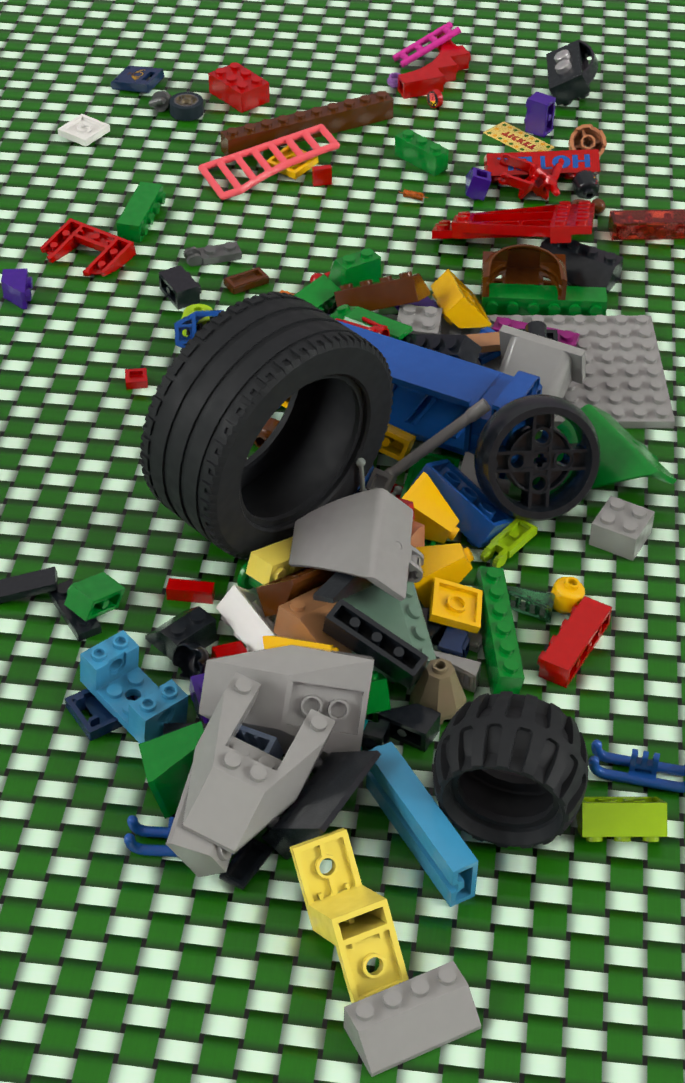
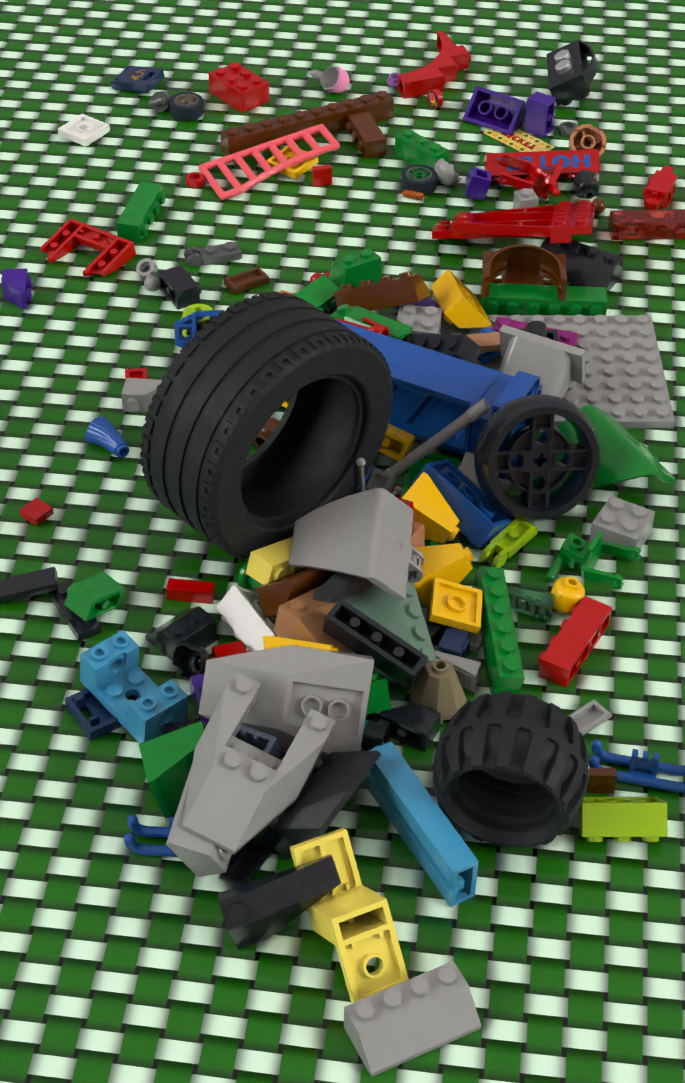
dark pink bar [392,21,461,68] -> none
none -> red tile [19,498,54,526]
none -> blue piece [85,416,129,458]
none -> light grey slope [121,378,162,413]
none -> light grey plate [136,258,160,291]
none -> red tile [185,172,205,188]
none -> black wedge [218,854,341,950]
none -> light grey hair [309,66,350,93]
none -> reddish brown brick [345,112,387,159]
none -> black wheel [401,165,437,196]
none -> light grey hair [434,158,462,186]
none -> dark purple slope [463,86,527,136]
none -> light grey brick [513,188,539,209]
none -> green piece [546,531,641,589]
none -> flat silver tile [559,121,577,137]
none -> light grey tile [569,699,612,736]
none -> reddish brown tile [586,768,617,794]
none -> red hinge [642,166,678,211]

